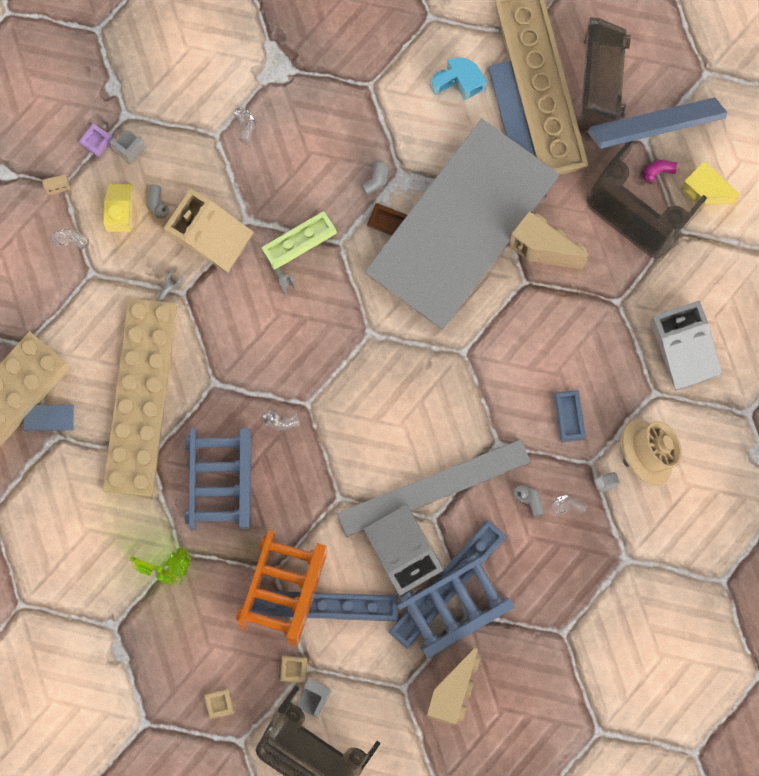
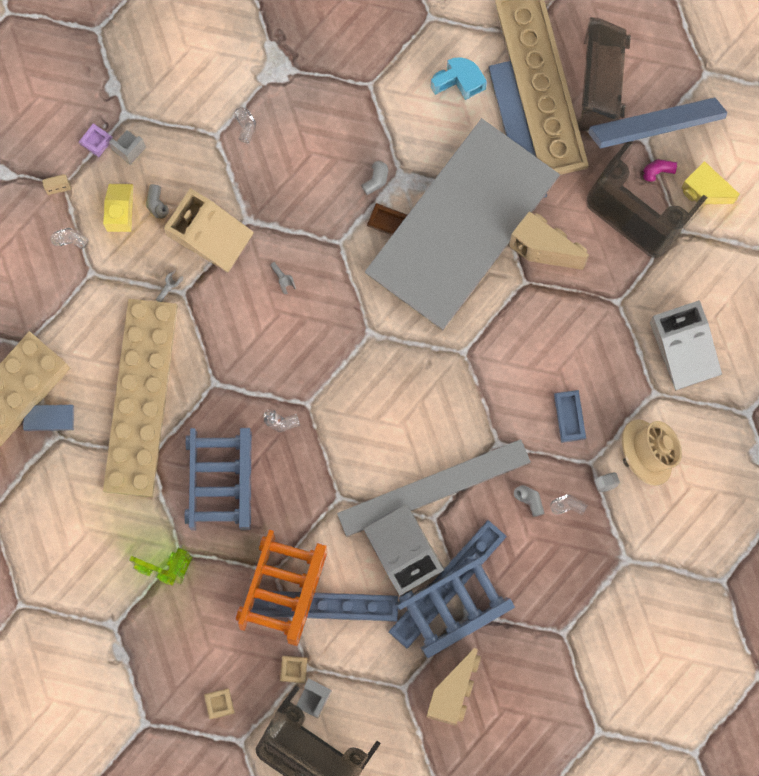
yellowish green plate [261,211,337,270] -> none

